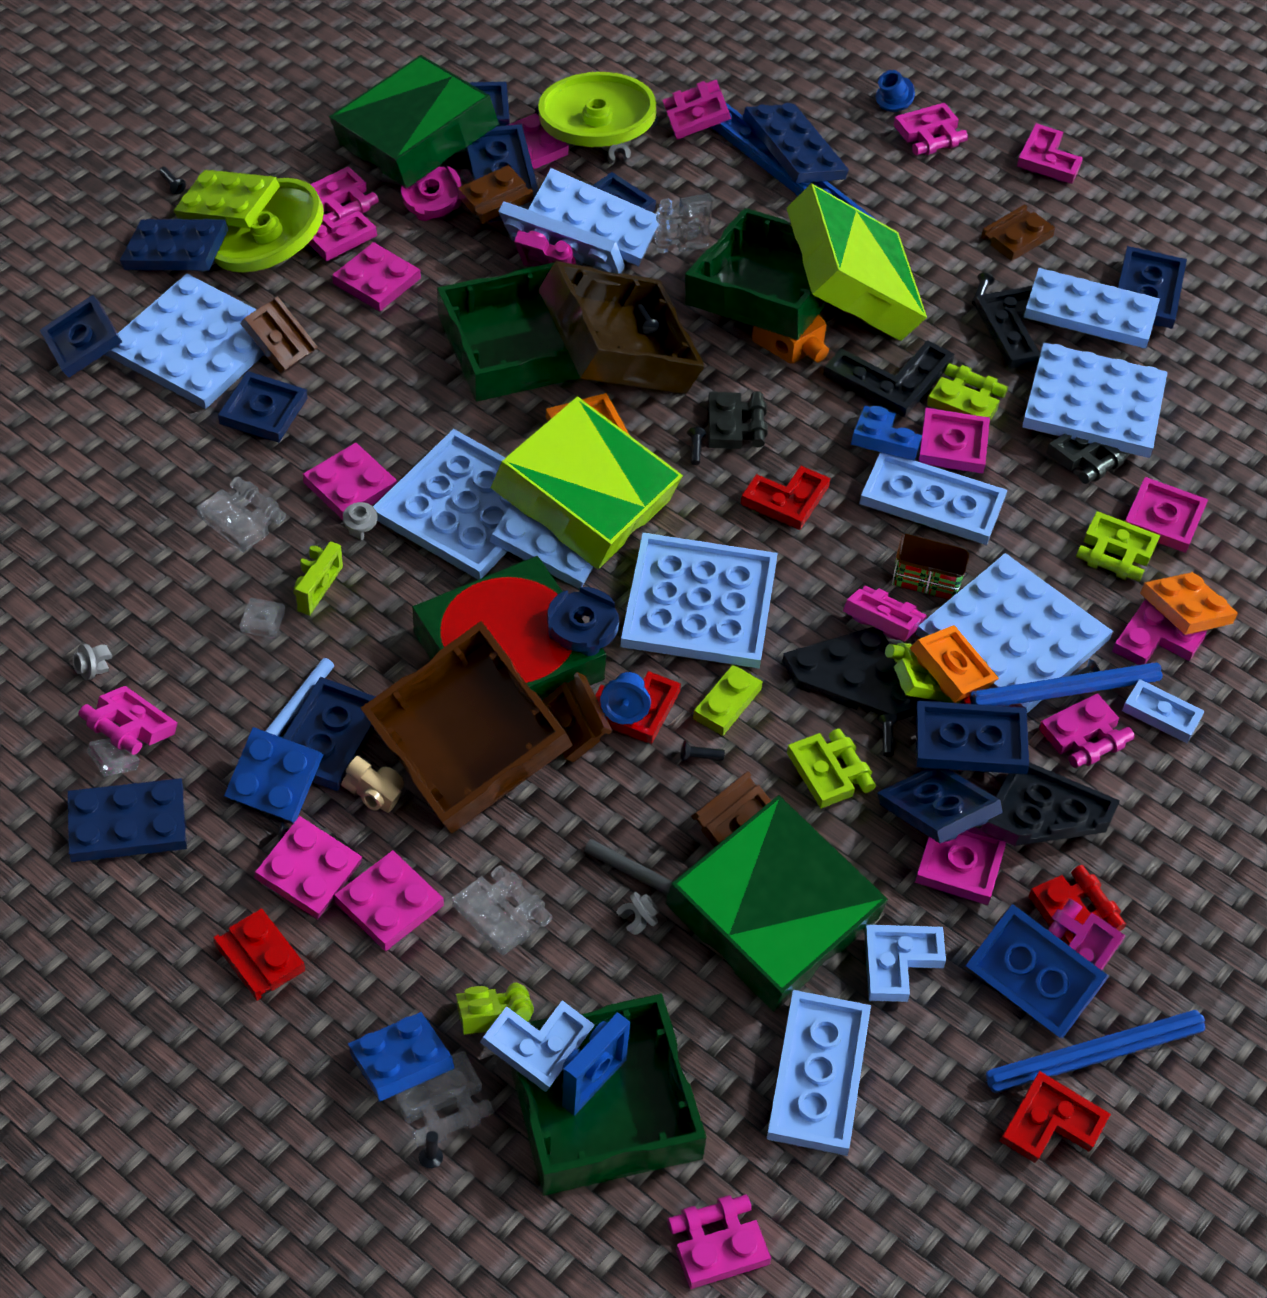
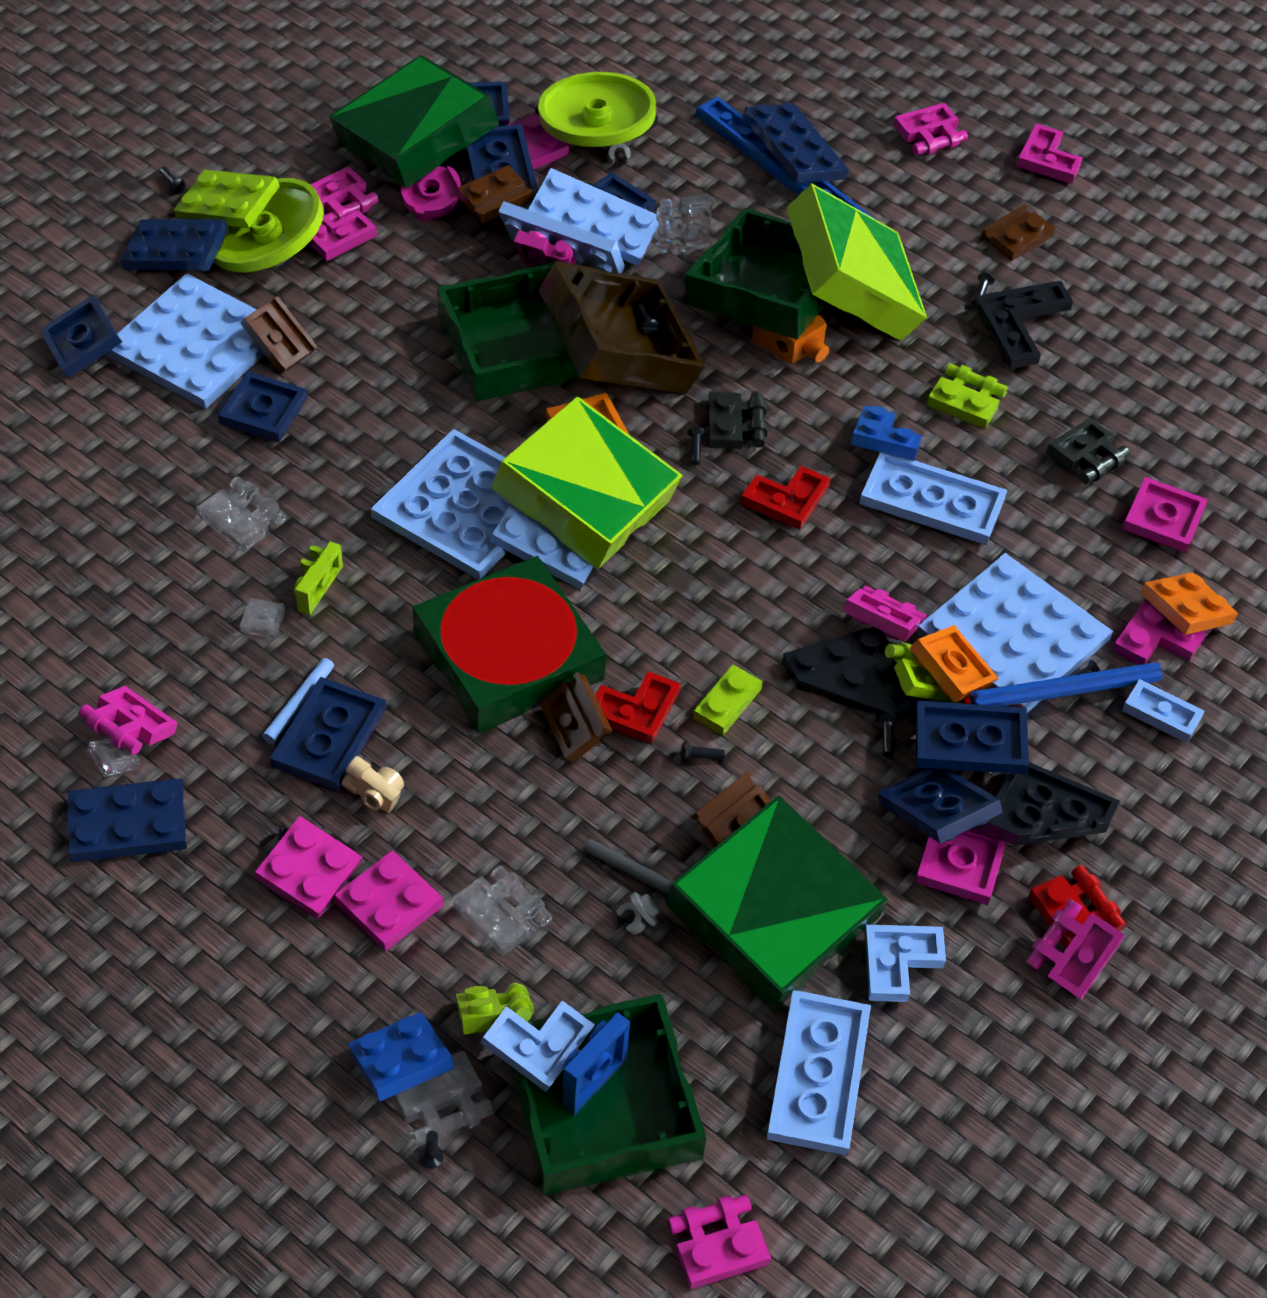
light grey plate [73,644,112,680] -> none
red plate [213,908,305,1000] -> none
blue plate [224,727,324,823] -> none
dark pink plate [303,443,397,520] -> none
dark pink plate [332,242,421,312] -> none
light grey plate [343,502,377,540] -> none
reddish brown tile [361,621,573,833] -> none
dark blue plate [547,587,619,656] -> none
blue piece [600,672,651,724] -> none
light blue plate [620,533,778,669] -> none
dark pink plate [663,79,731,140] -> none
lime plate [787,729,876,809] -> none
black plate [823,340,955,418] -> none
blue piece [875,70,915,112] -> none
piece [892,533,969,599] -> none
dark pink plate [918,408,990,474] -> none
blue plate [966,904,1109,1039] -> none
blue axle [986,1010,1206,1093] -> none
red plate [1000,1071,1111,1163] -> none
light blue plate [1022,342,1167,458] -> none
light blue plate [1024,268,1160,349] -> none
dark pink plate [1039,693,1135,768] -> none
lime plate [1076,511,1160,582] -> none
dark blue plate [1118,246,1187,329] -> none

